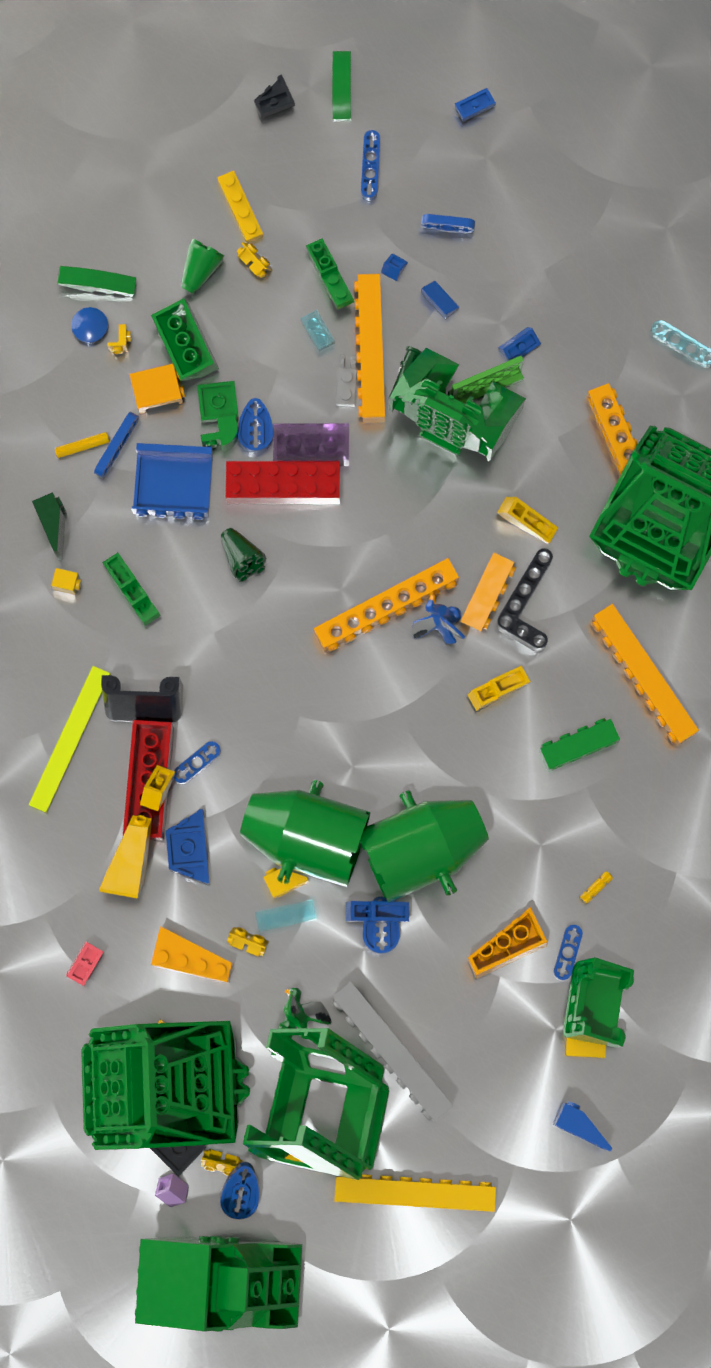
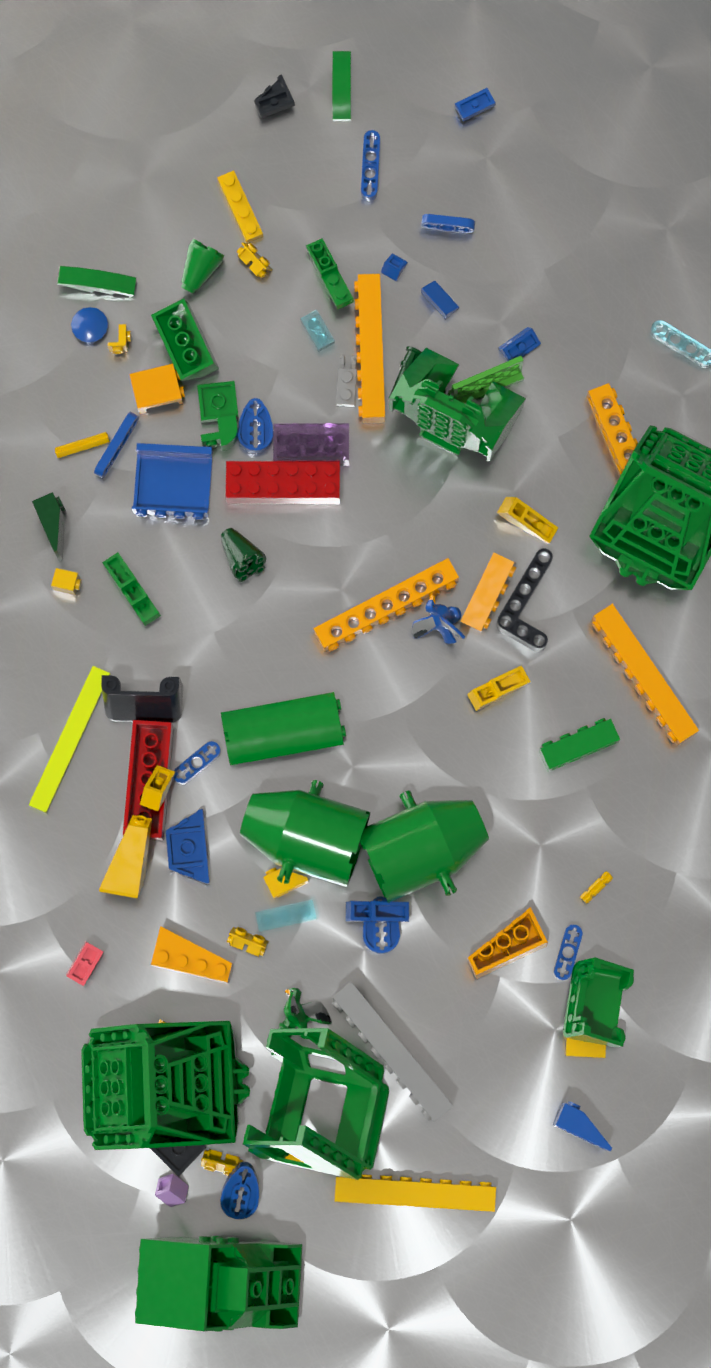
none -> green cylinder [221,692,346,765]

